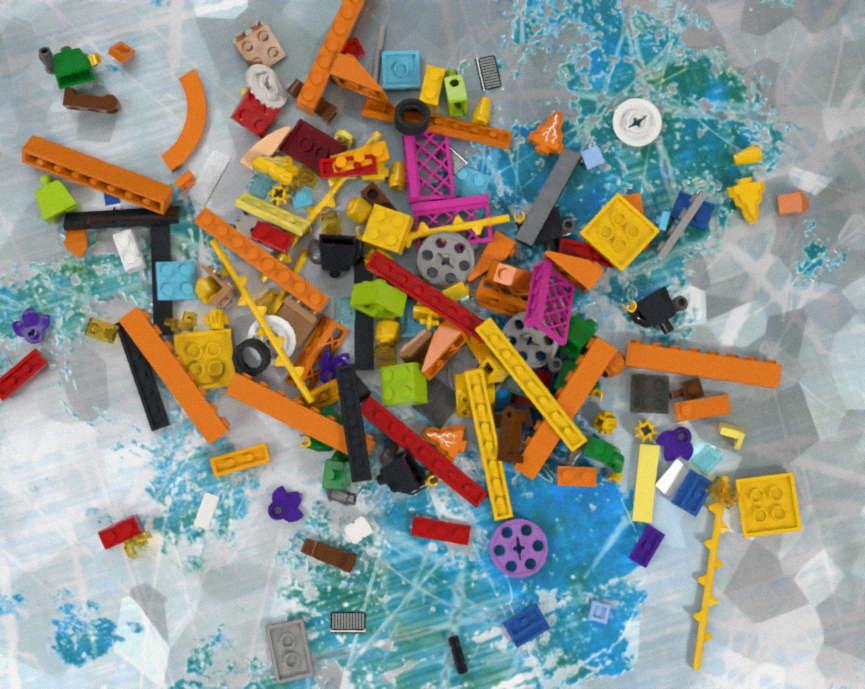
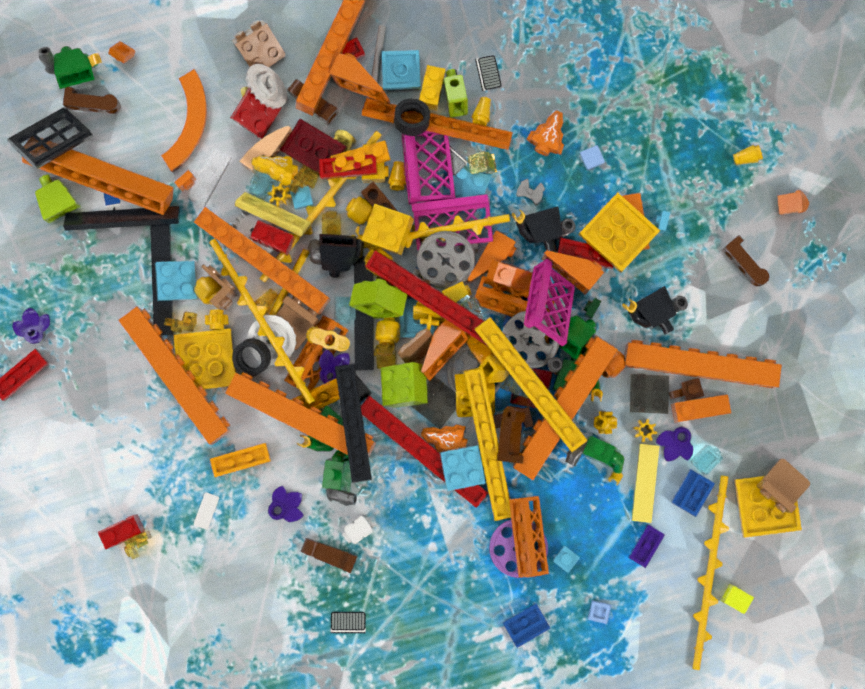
orange tile [64,229,88,257] -> none
clear yellow bracket [84,317,119,344] -> none
white brick [112,229,147,274] -> none
black tile [115,322,171,431] -> none
light grey tile [265,617,316,684] -> none
black torso [377,441,438,495] -> none
red plate [411,516,471,546] -> none
black axle [448,635,468,674] -> none
tile [515,148,582,249] -> none
orange brick [555,466,597,487] -> none
white gear [612,98,662,147] -> none
white sticker [655,459,689,497] -> none
light grey plate [656,190,708,259] -> none
blue plate [669,191,715,231] -> none
clear yellow bracket [705,476,741,509] -> none
light yellow tile [718,421,746,450] -> none
yellow rock [726,177,765,224] -> none
none -> black piece [7,107,93,169]
none -> yellow piece [306,326,350,352]
none -> medium azure plate [440,445,485,491]
none -> clear yellow bracket [468,151,497,175]
none -> orange fence [509,496,549,578]
none -> light grey piece [516,179,545,205]
none -> medium azure plate [552,546,580,573]
none -> dark green plate [583,298,601,319]
none -> neon yellow panel [720,584,754,614]
none -> reddish brown leg [722,235,770,287]
none -> medium nougat bracket [757,459,810,513]

